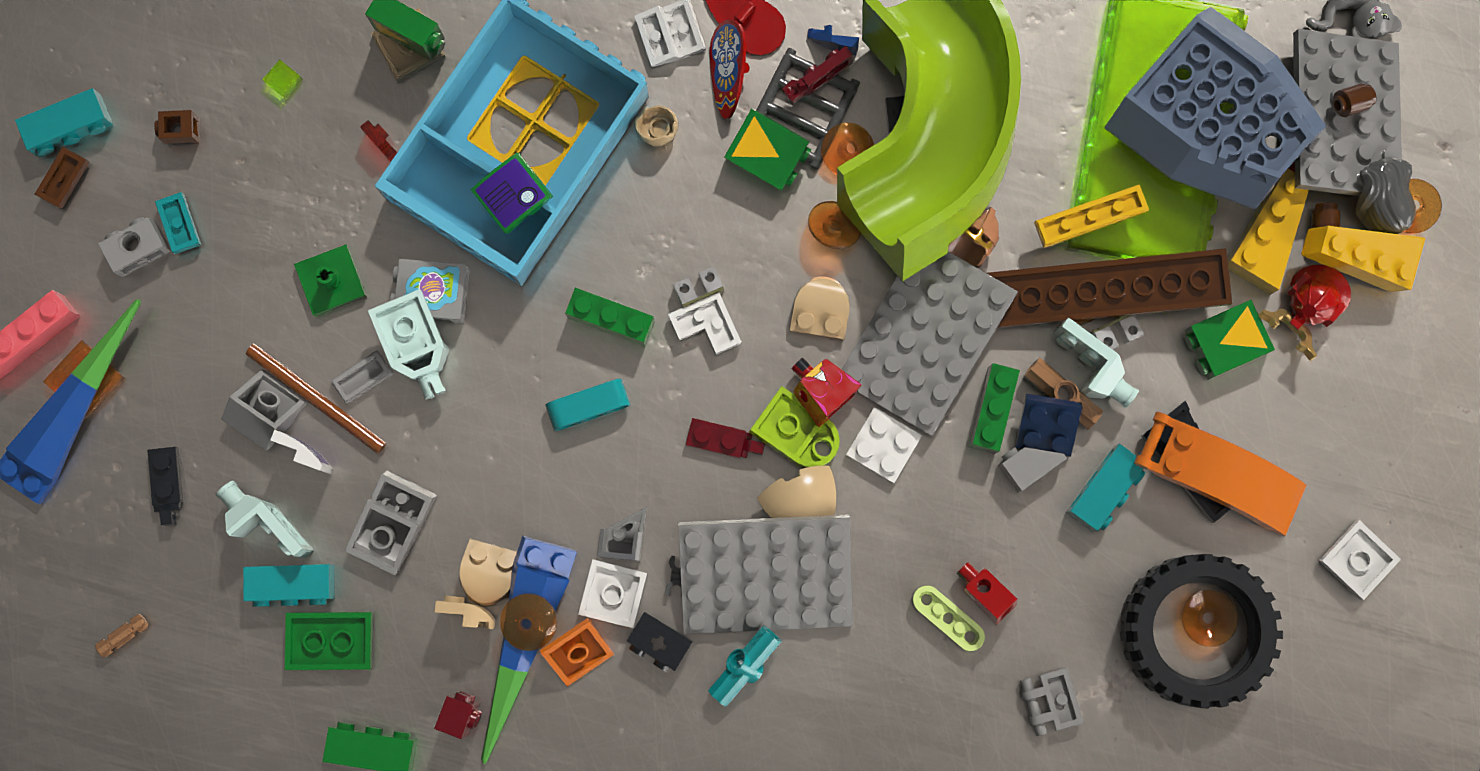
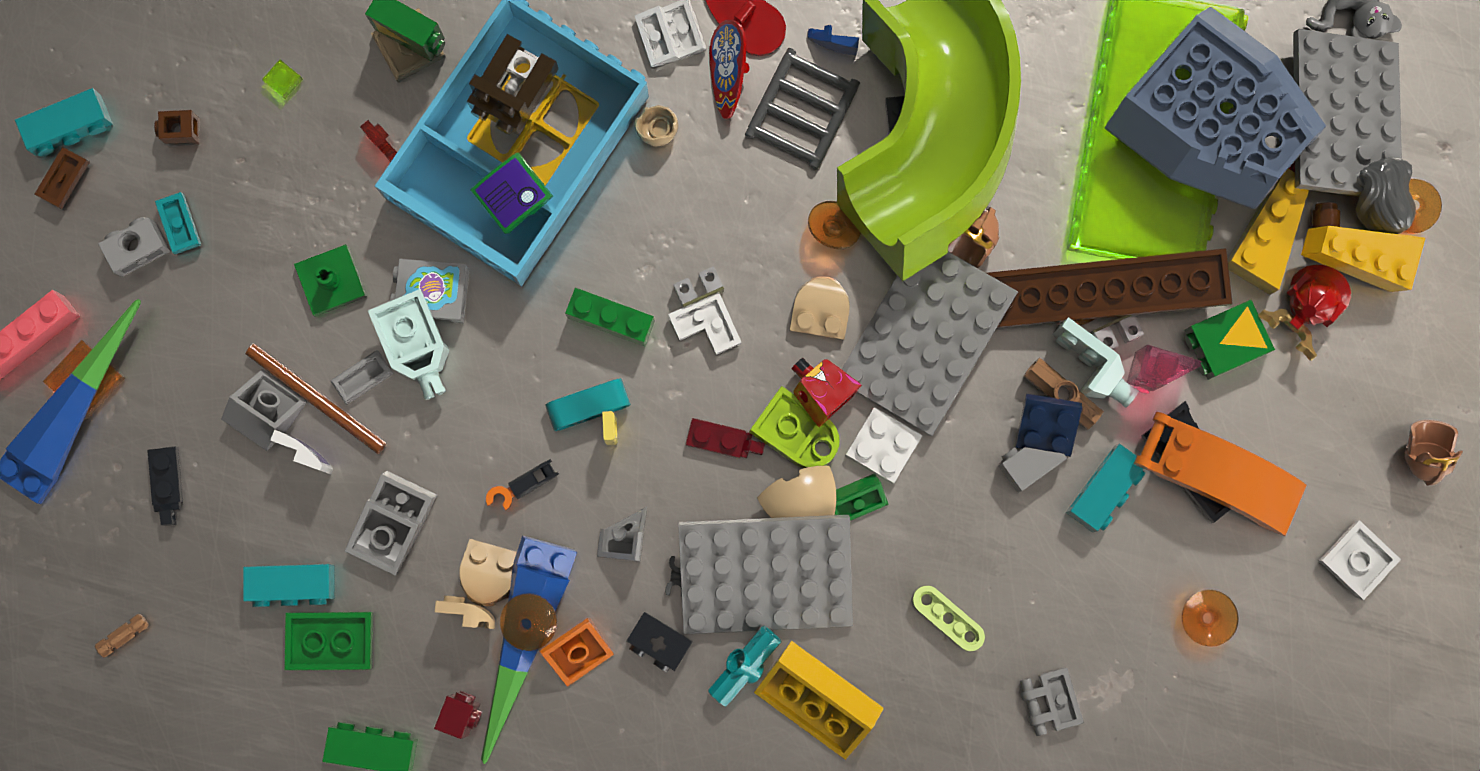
light aqua plate [216,481,314,558] -> none
white plate [578,559,647,628] -> none
green brick [724,108,812,191] -> none
dark red hinge [782,46,853,105] -> none
clear orange dish [821,122,874,175] -> none
red torso [957,562,1018,625] -> none
green brick [968,363,1020,454] -> none
yellow tile [1034,185,1149,248] -> none
black tyre [1120,554,1283,709] -> none
reddish brown brick [1332,83,1377,117] -> none
none -> dark brown brick [467,34,558,136]
none -> black piece [486,459,559,510]
none -> light yellow tile [602,411,618,445]
none -> yellow slope [754,641,884,760]
none -> green slope [835,474,889,521]
none -> clear pink slope [1127,345,1202,394]
none -> nougat helmet [1405,420,1463,486]

